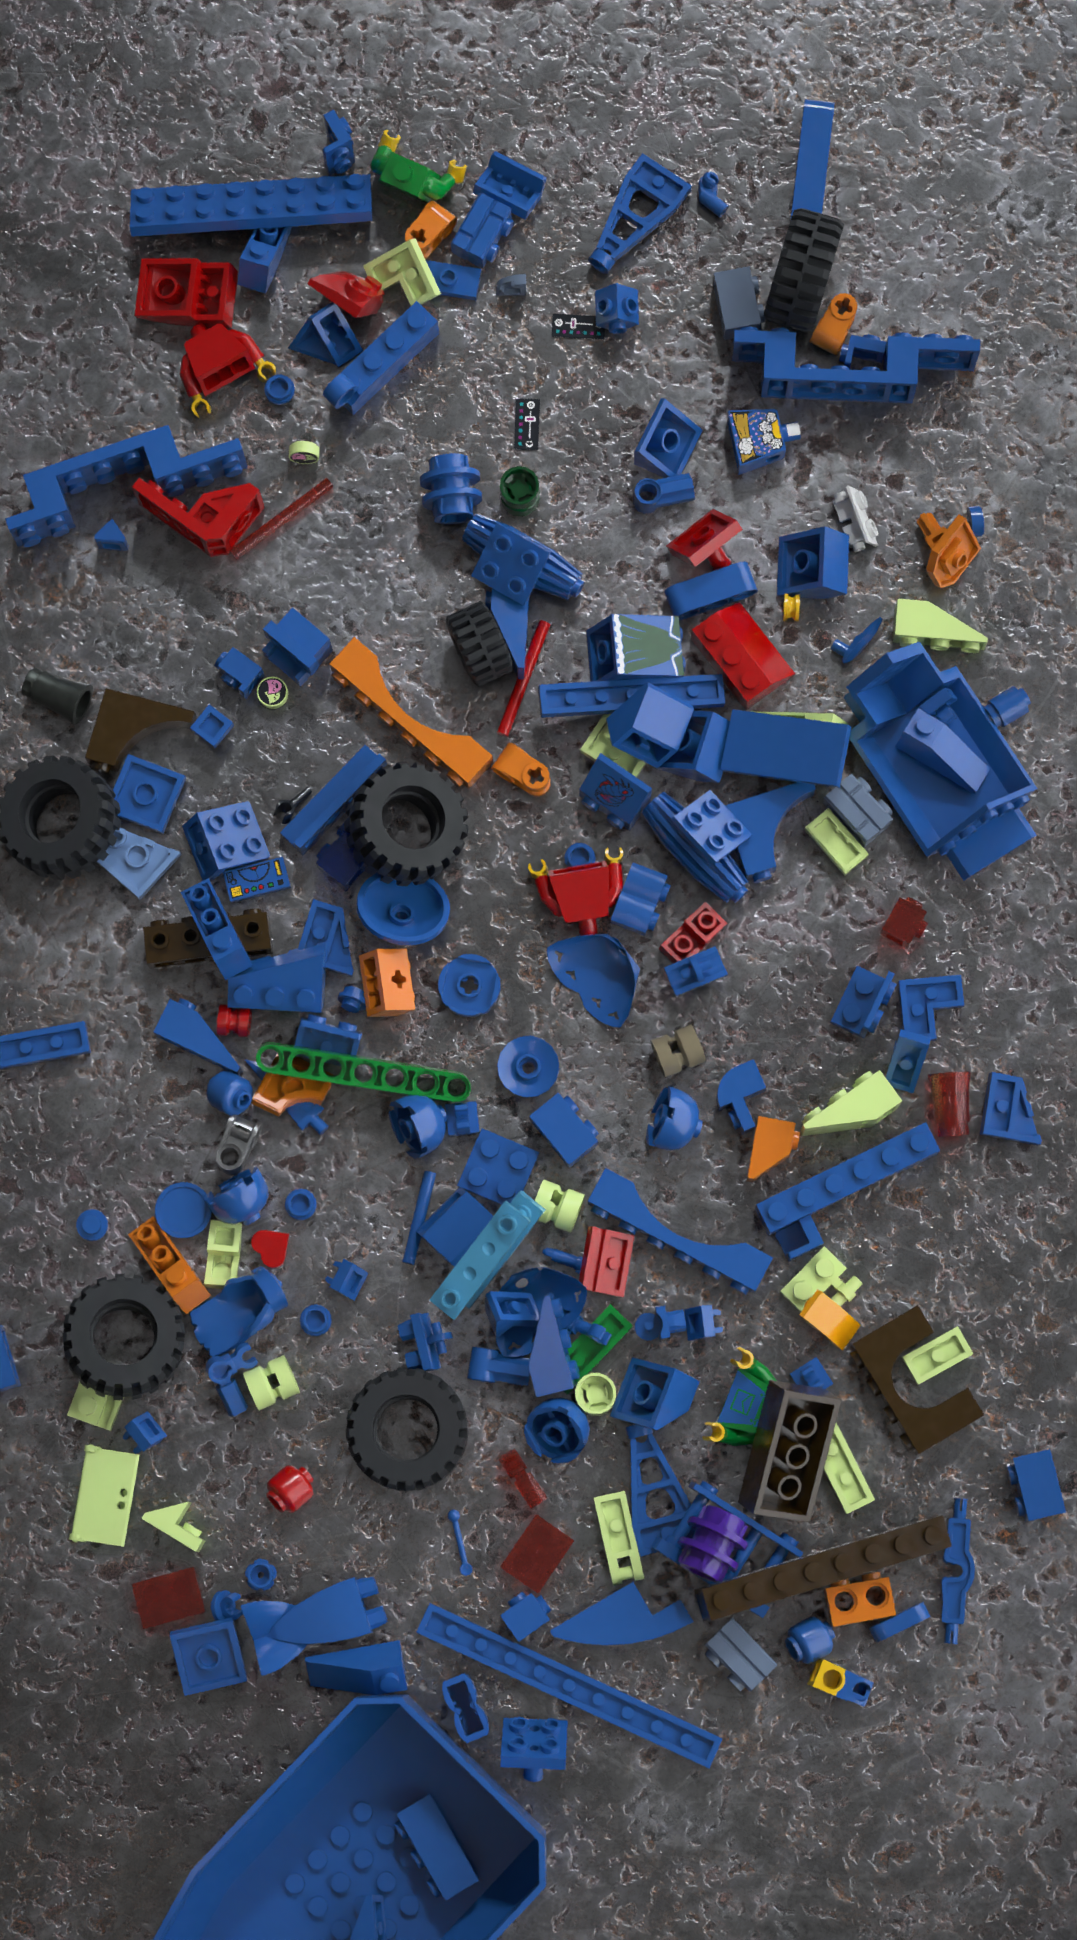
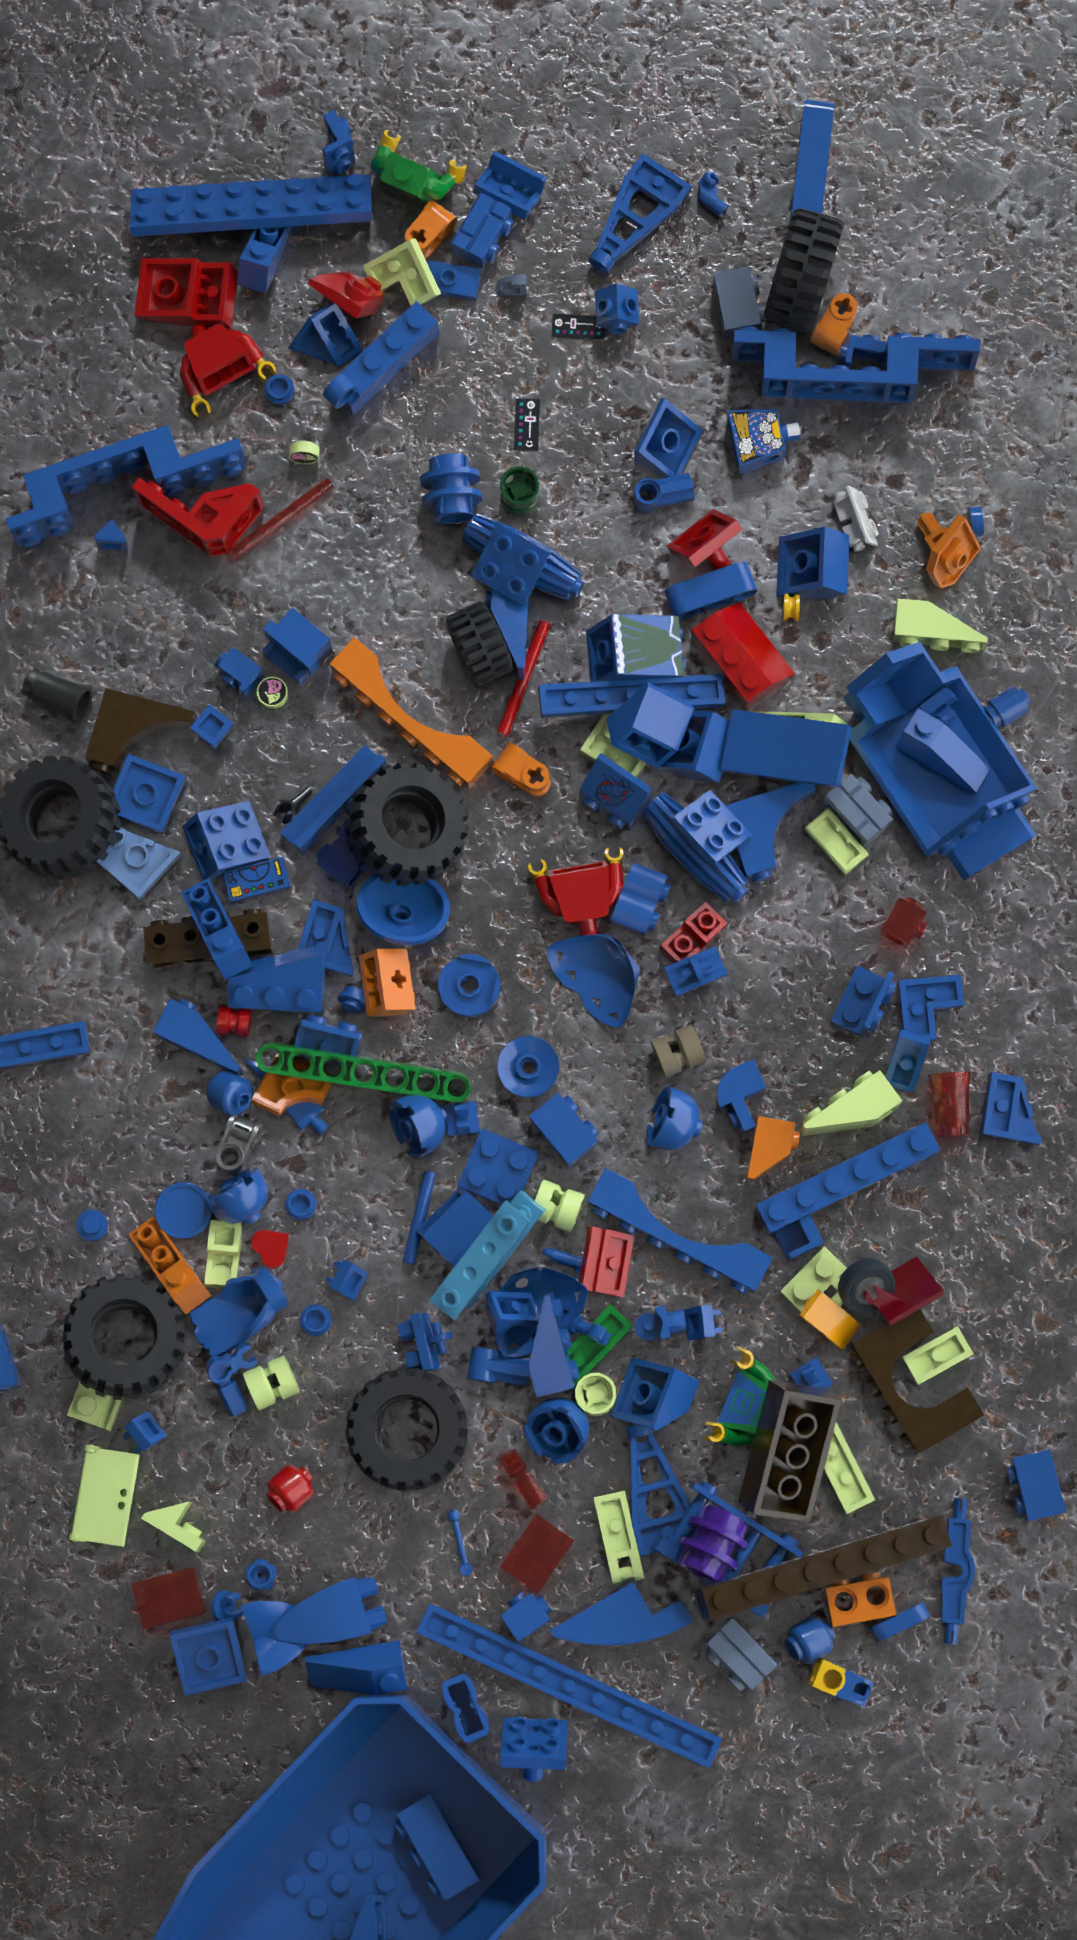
blue plate [565,843,595,867] -> none
blue bar [831,617,883,663] -> none
none -> plate [838,1256,945,1326]

